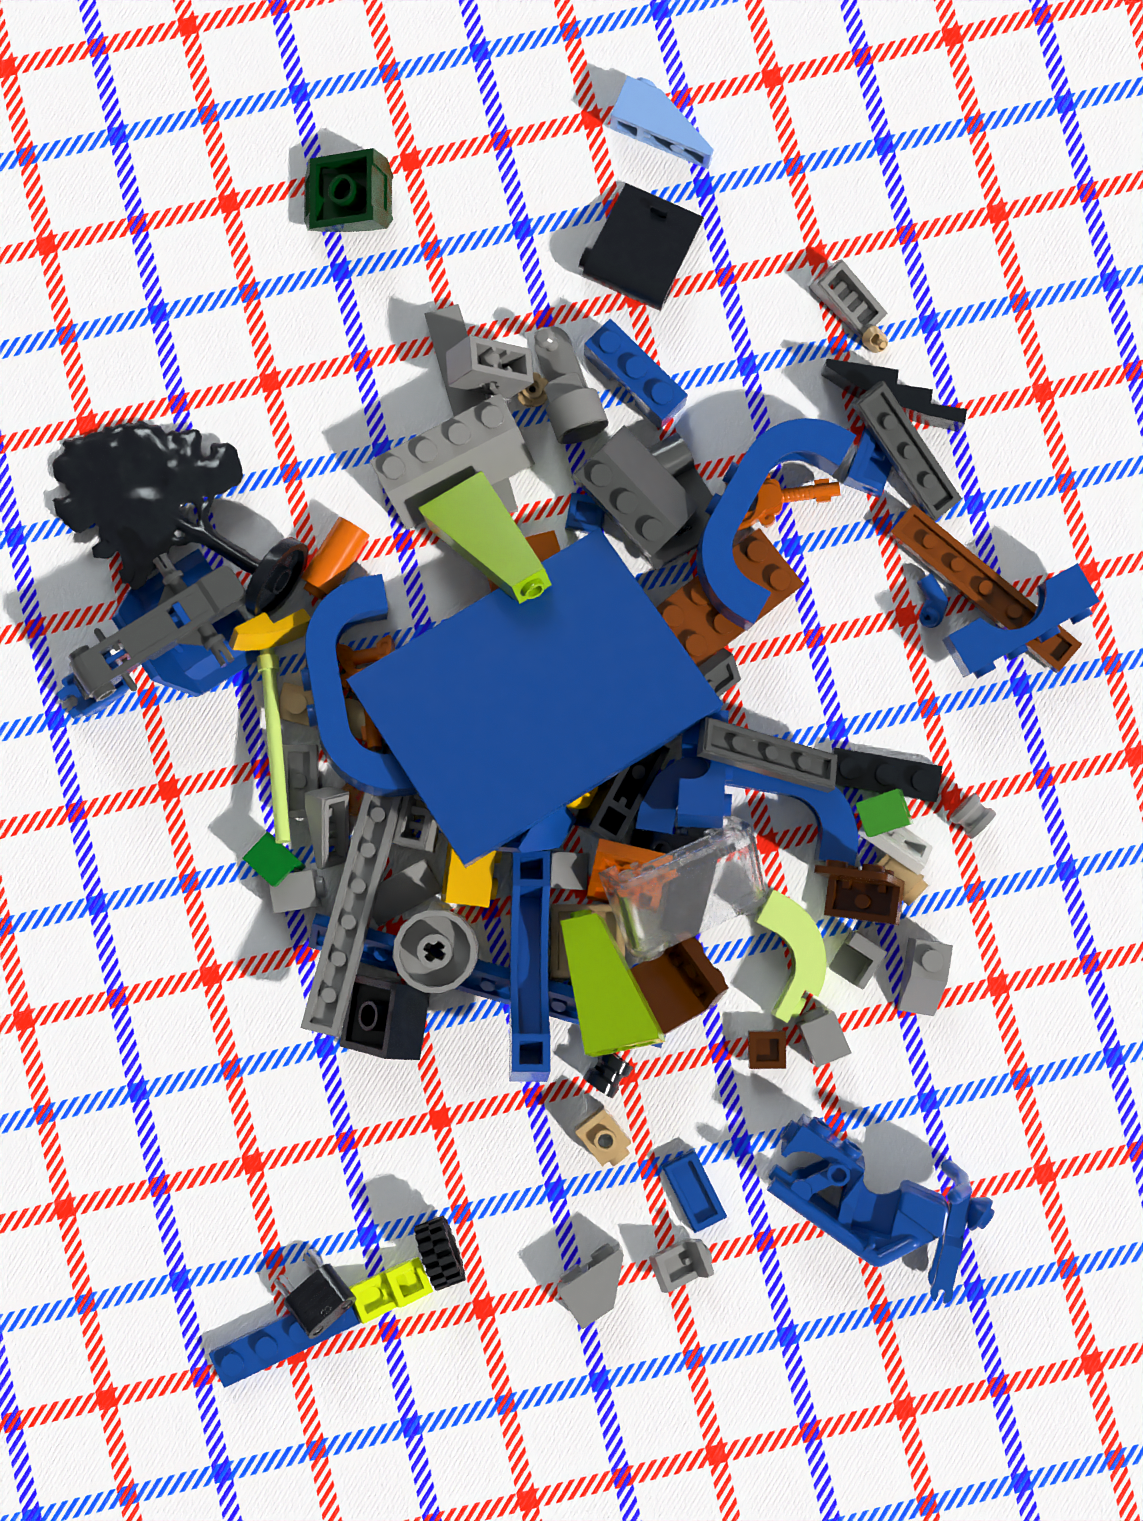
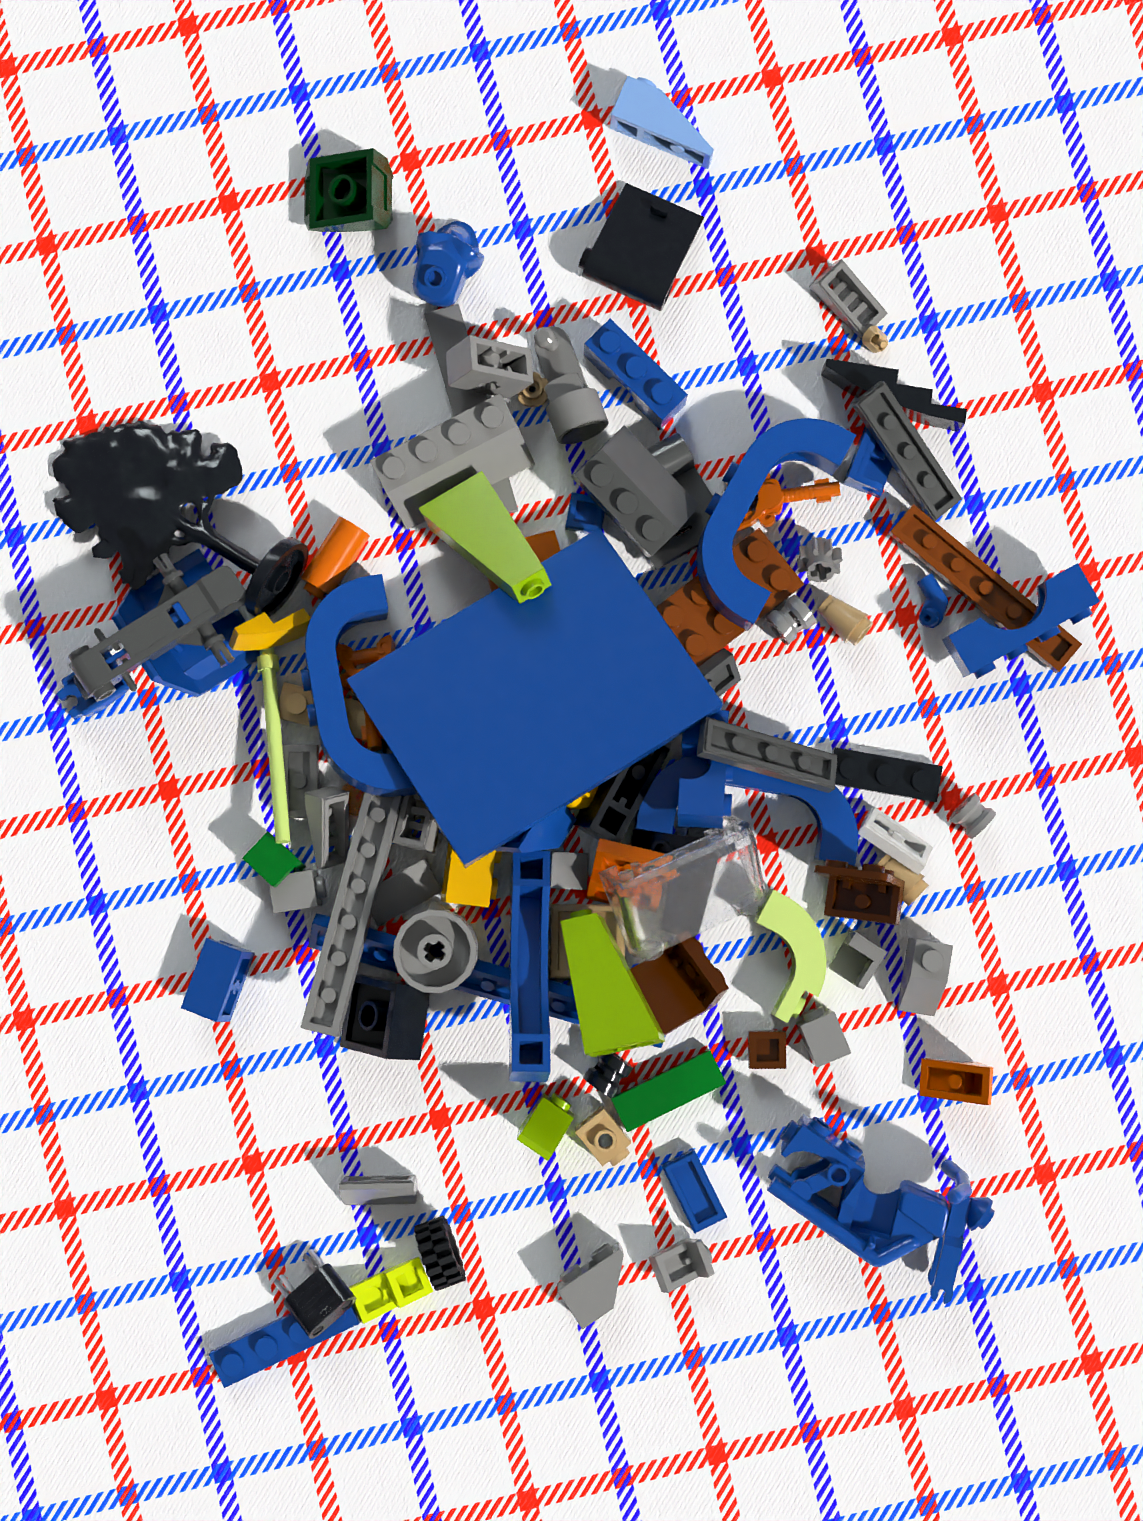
bright green panel [855,789,914,837] -> none
none -> blue hinge [181,938,255,1022]
none -> light grey slope [339,1175,417,1205]
none -> blue head [412,221,484,307]
none -> lime slope [517,1093,574,1161]
none -> green tile [611,1049,727,1132]
none -> light grey wheel [765,594,816,645]
none -> light grey gear [797,537,843,582]
none -> tan cone [817,595,873,646]
none -> orange slope [919,1058,993,1105]

